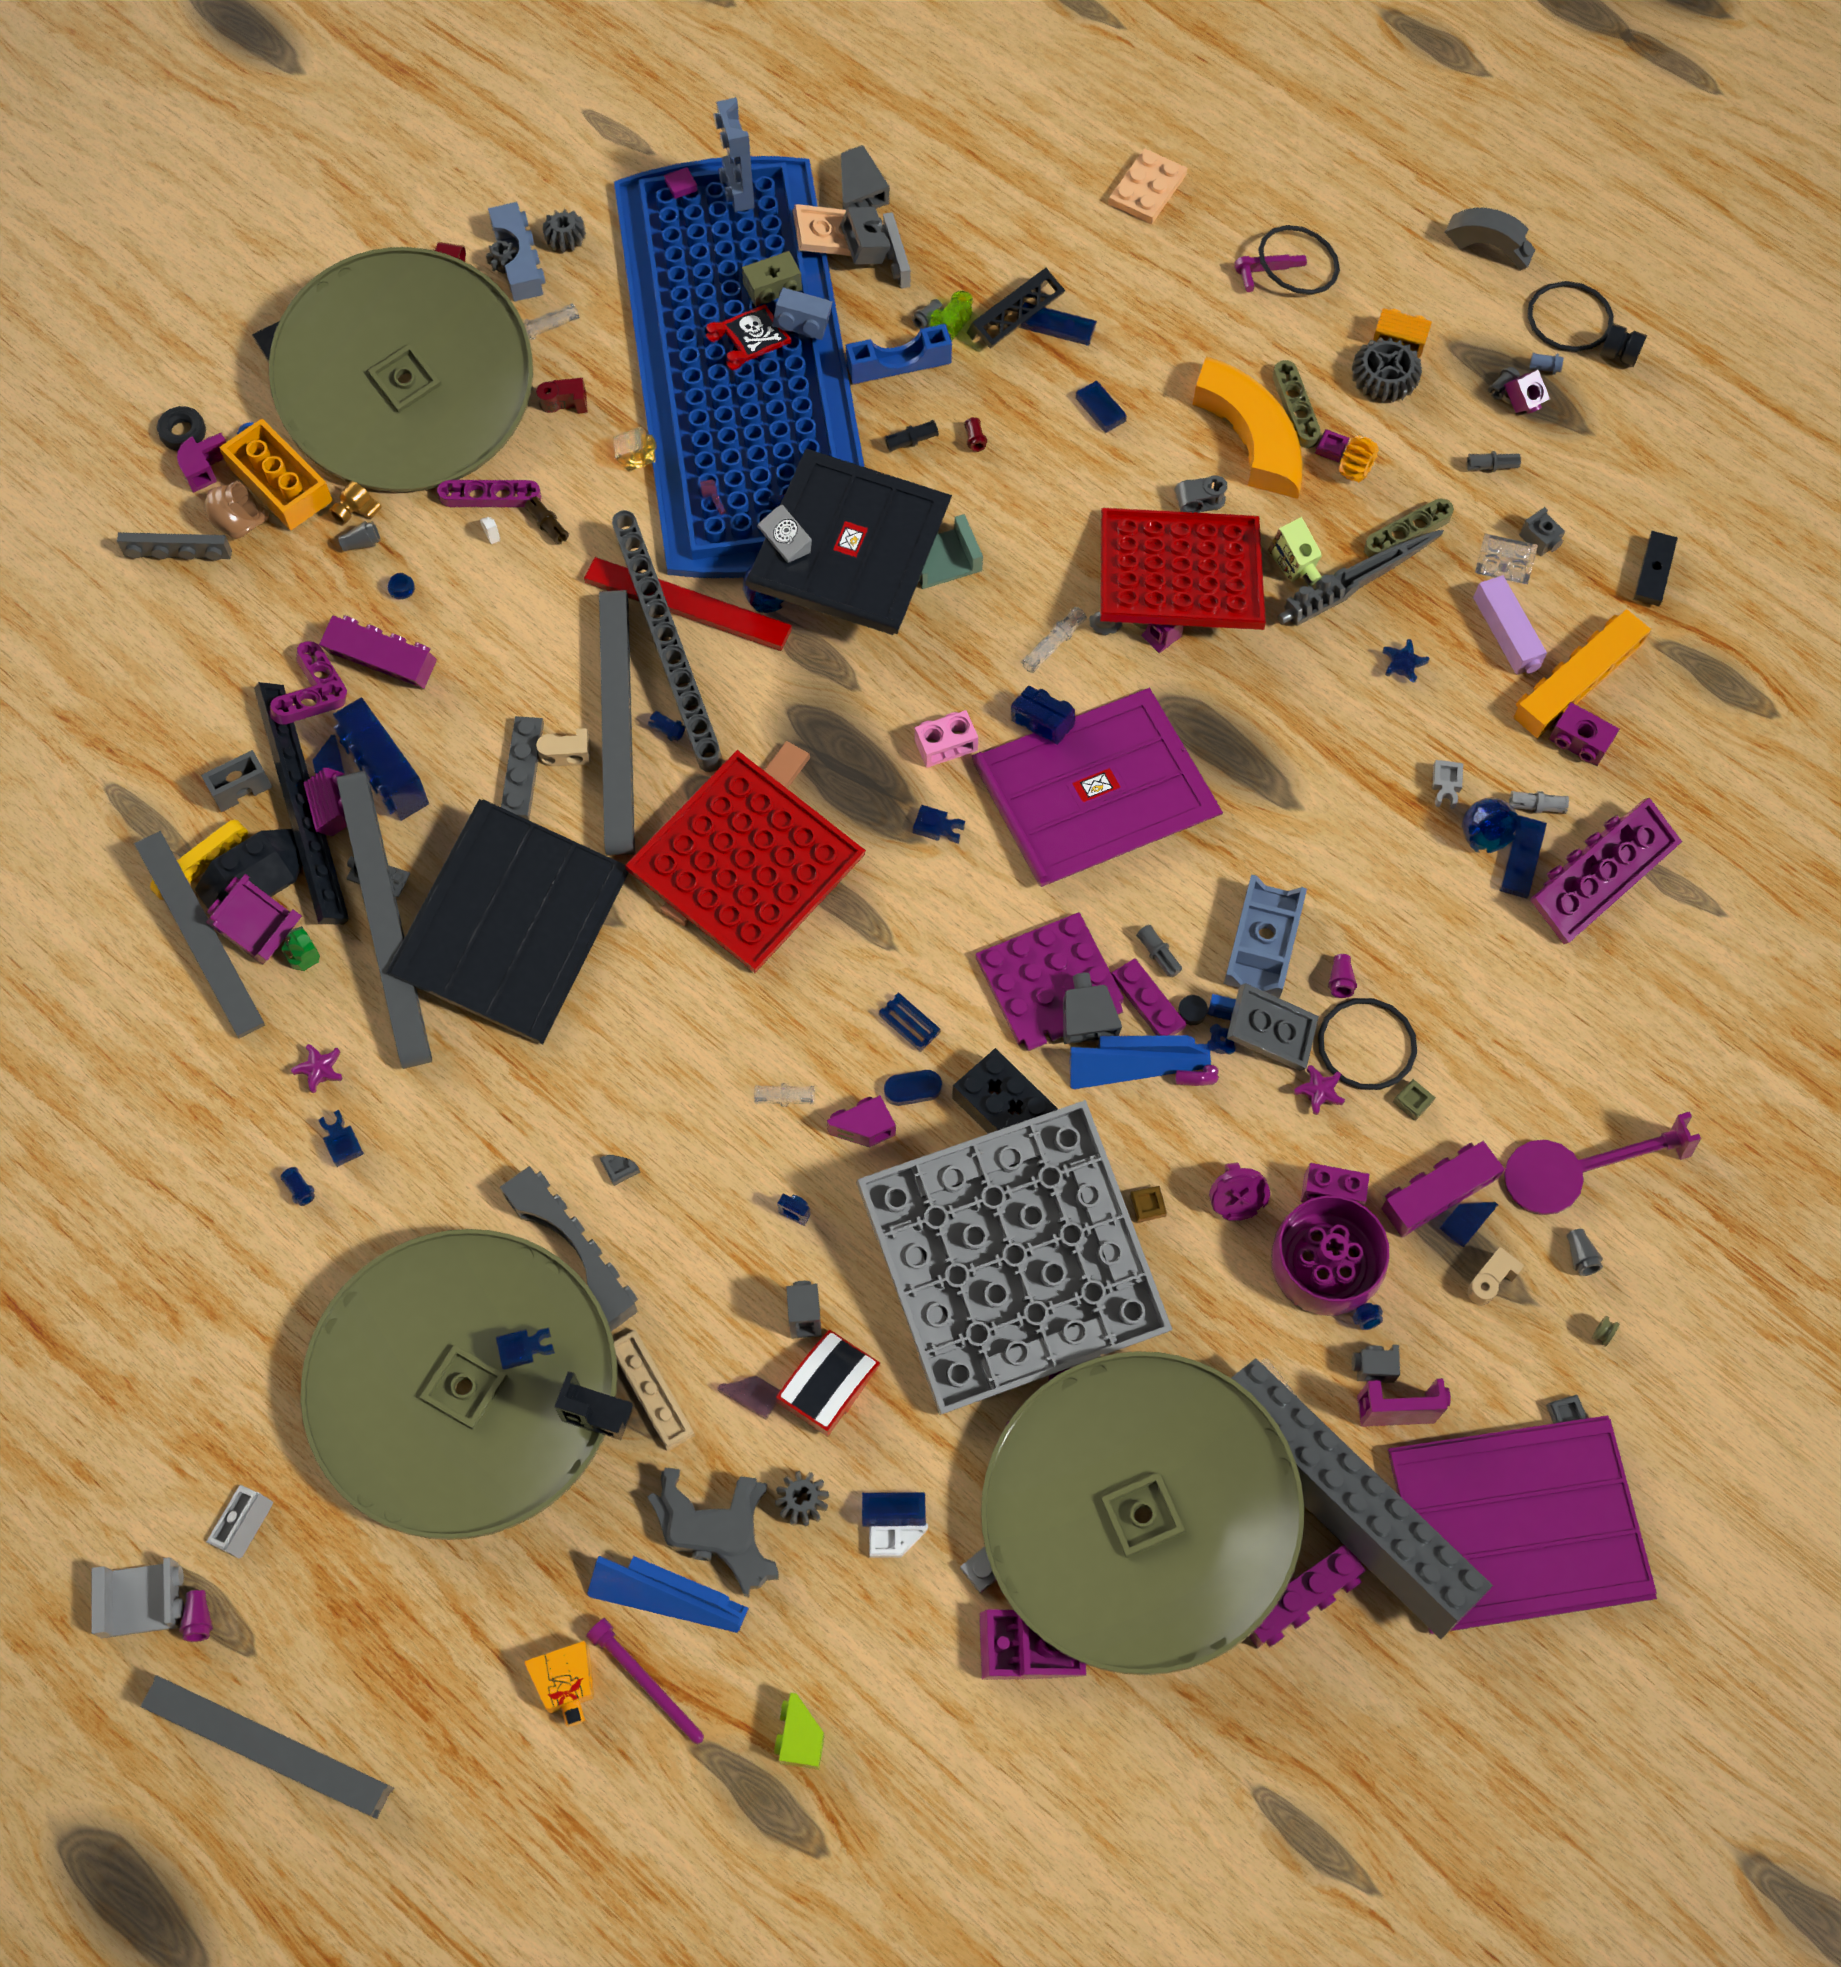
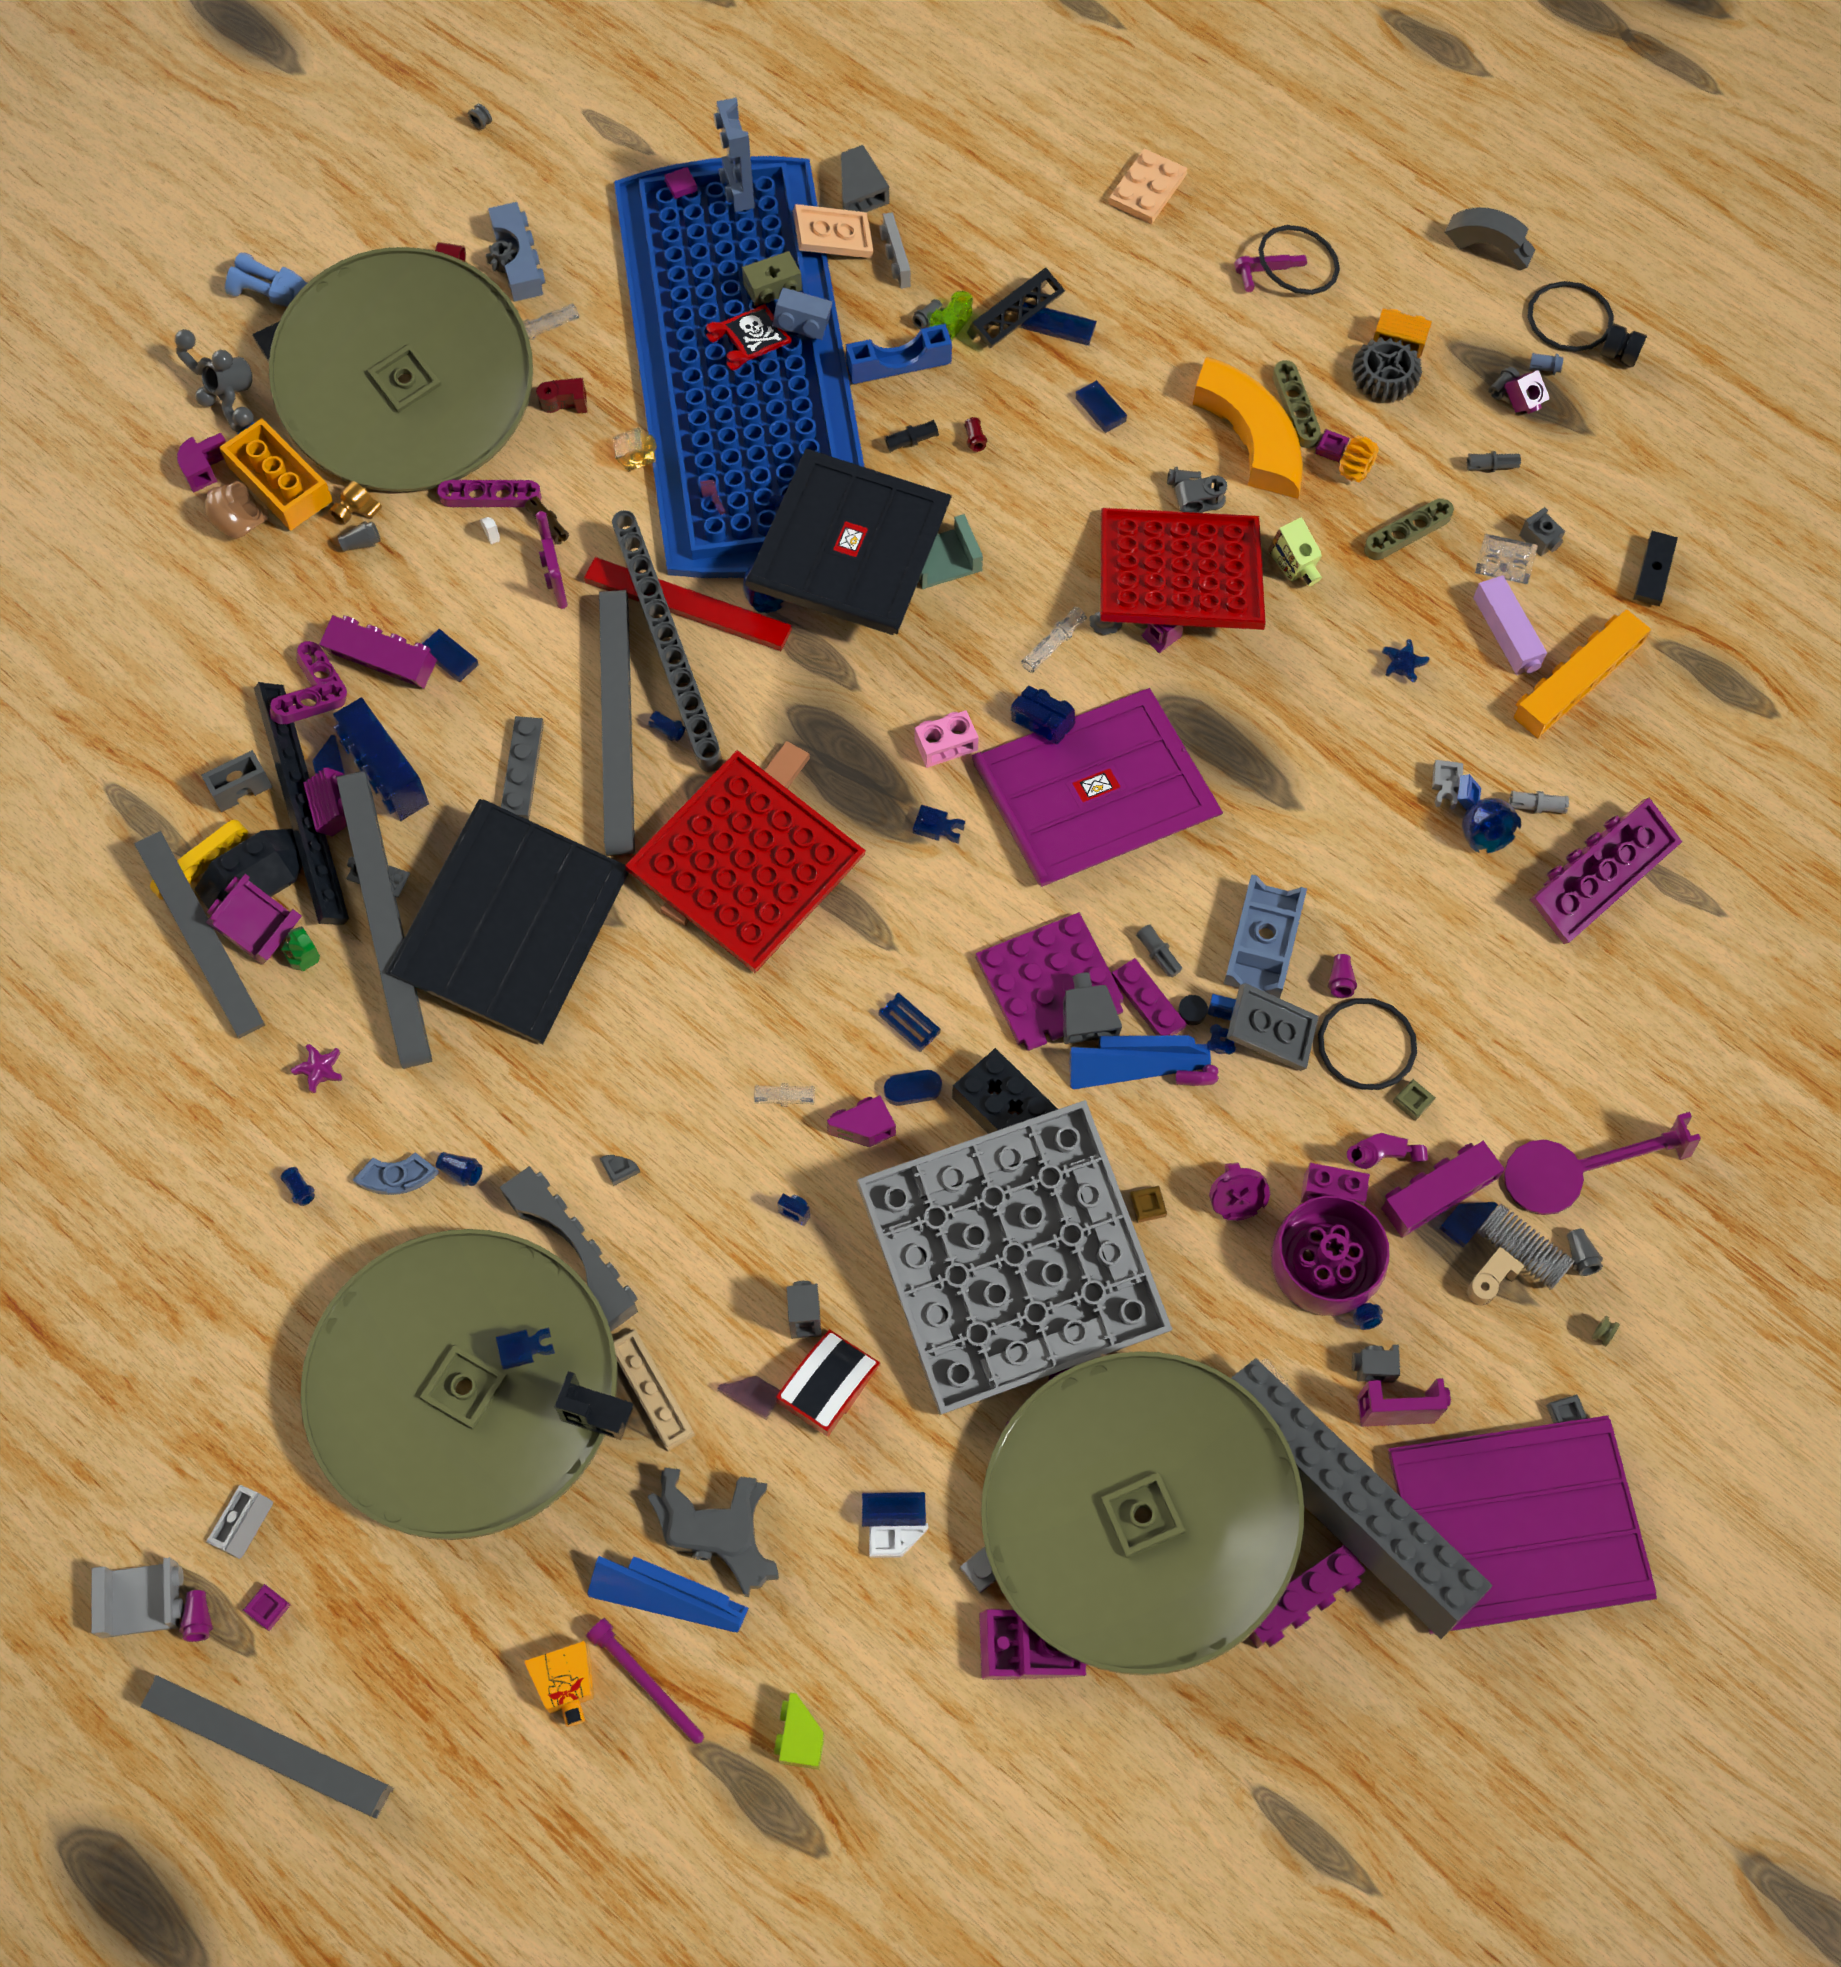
dark grey plate [117,532,232,560] -> none
black tyre [157,406,206,451] -> none
clear blue plate [318,1110,364,1167] -> none
clear blue plate [387,573,415,600] -> none
tan leg [536,728,590,766] -> none
dark grey gear [543,209,586,253] -> none
light grey slope [758,505,812,563] -> none
dark grey gear [775,1471,829,1527] -> none
dark grey brick [840,207,890,264] -> none
dark grey piece [1277,530,1444,626] -> none
magenta animal [1294,1065,1345,1115] -> none
clear blue tile [1500,815,1547,899] -> none
magenta brick [1549,702,1620,766] -> none
none -> dark grey wheel [175,329,254,432]
none -> medium blue piece [225,252,308,306]
none -> magenta tile [243,1584,291,1631]
none -> sand blue tile [353,1152,439,1195]
none -> clear blue tile [422,629,479,683]
none -> clear blue cone [436,1152,483,1186]
none -> dark grey bush [468,103,492,130]
none -> magenta plate [536,511,568,609]
none -> dark grey pin [1167,467,1201,488]
none -> magenta arm [1347,1133,1428,1169]
none -> blue tile [1457,774,1481,813]
none -> light grey piece [1478,1203,1575,1290]

